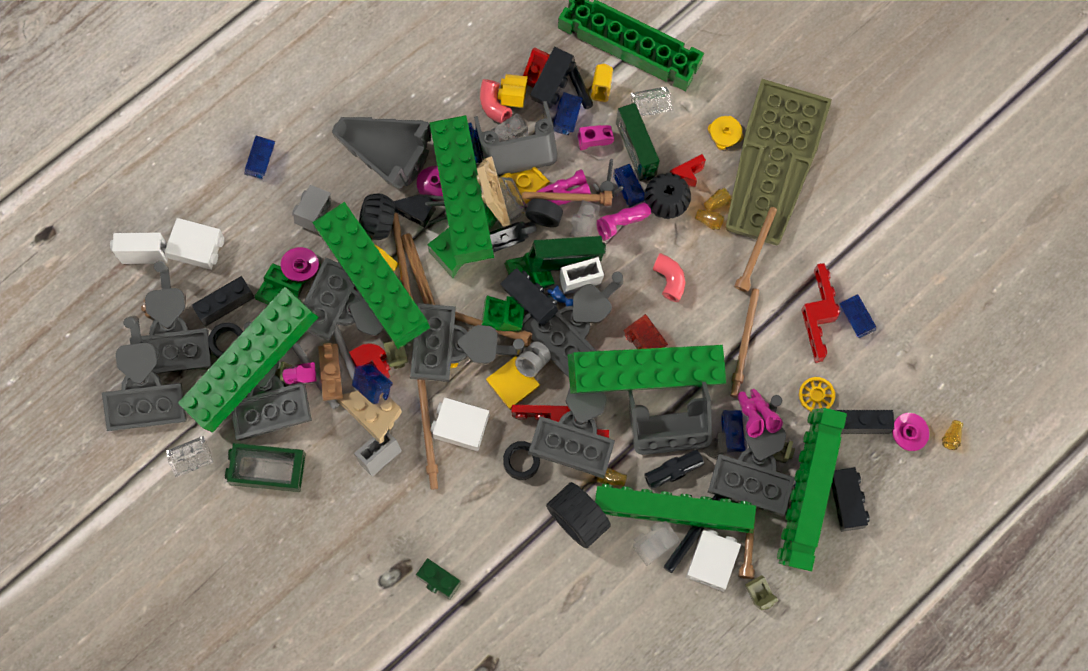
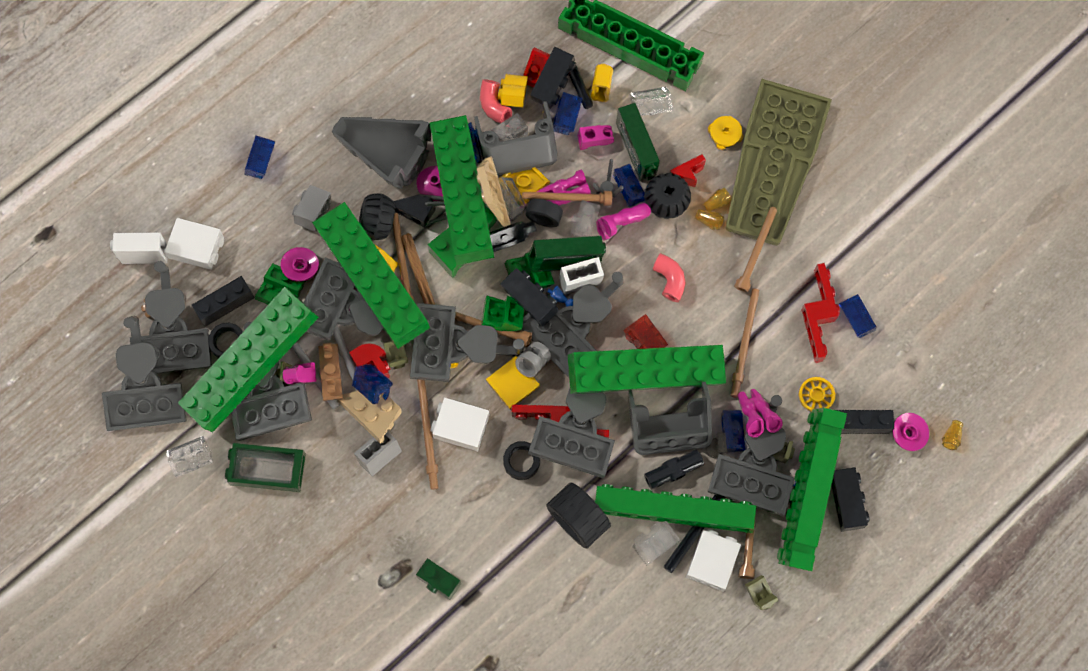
clear yellow cone [597,467,627,486] -> none

